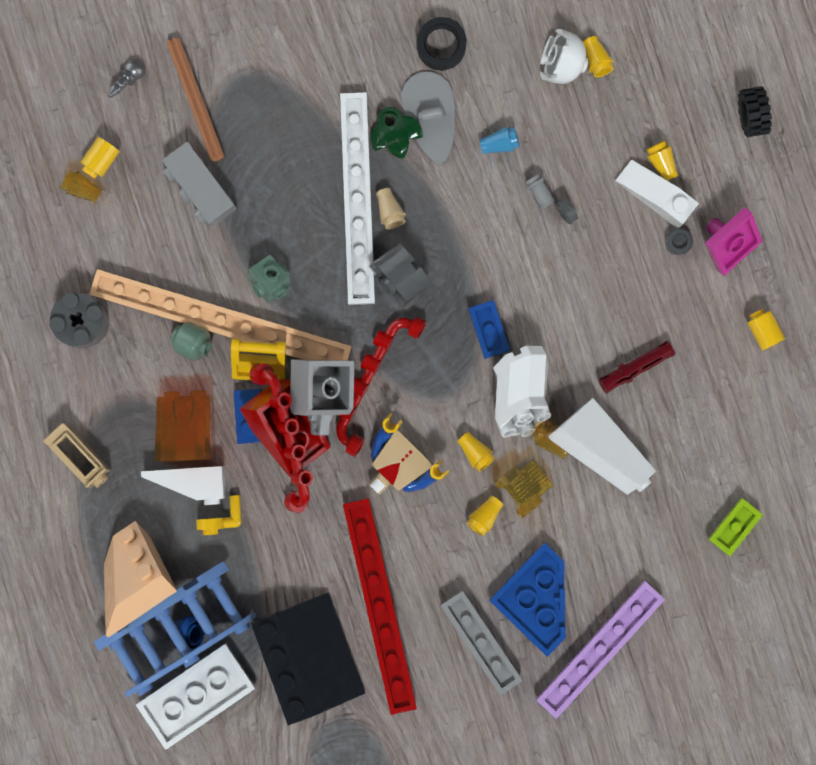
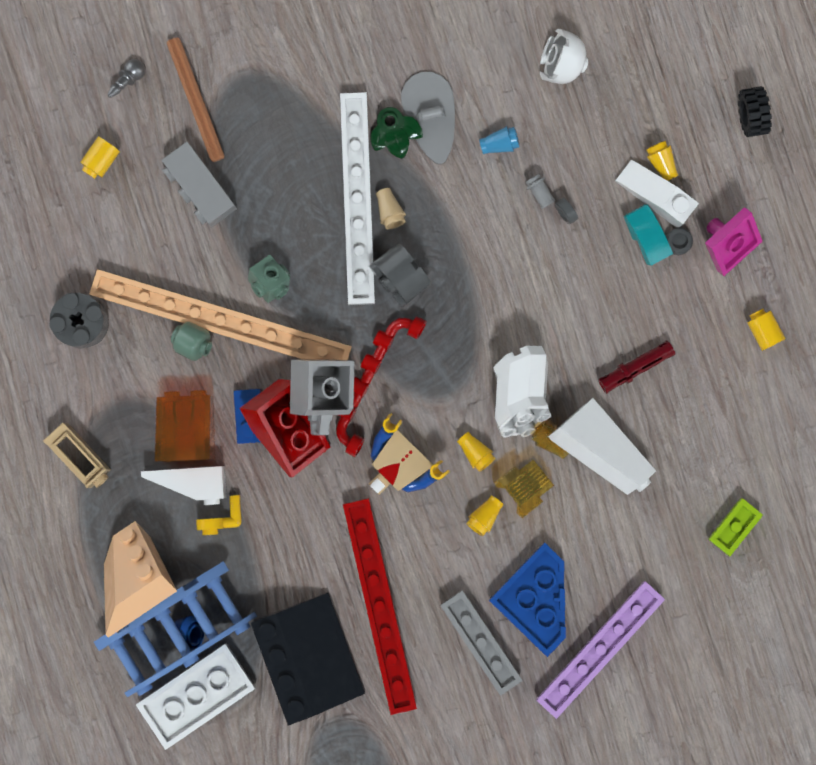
clear yellow cone [60,170,103,204] -> none
yellow plate [231,338,286,380] -> none
red bar [250,363,313,513] -> none
black tyre [417,17,467,71] -> none
blue plate [468,300,510,359] -> none
yellow cone [583,36,614,78] -> none
none -> teal slope [624,204,673,266]

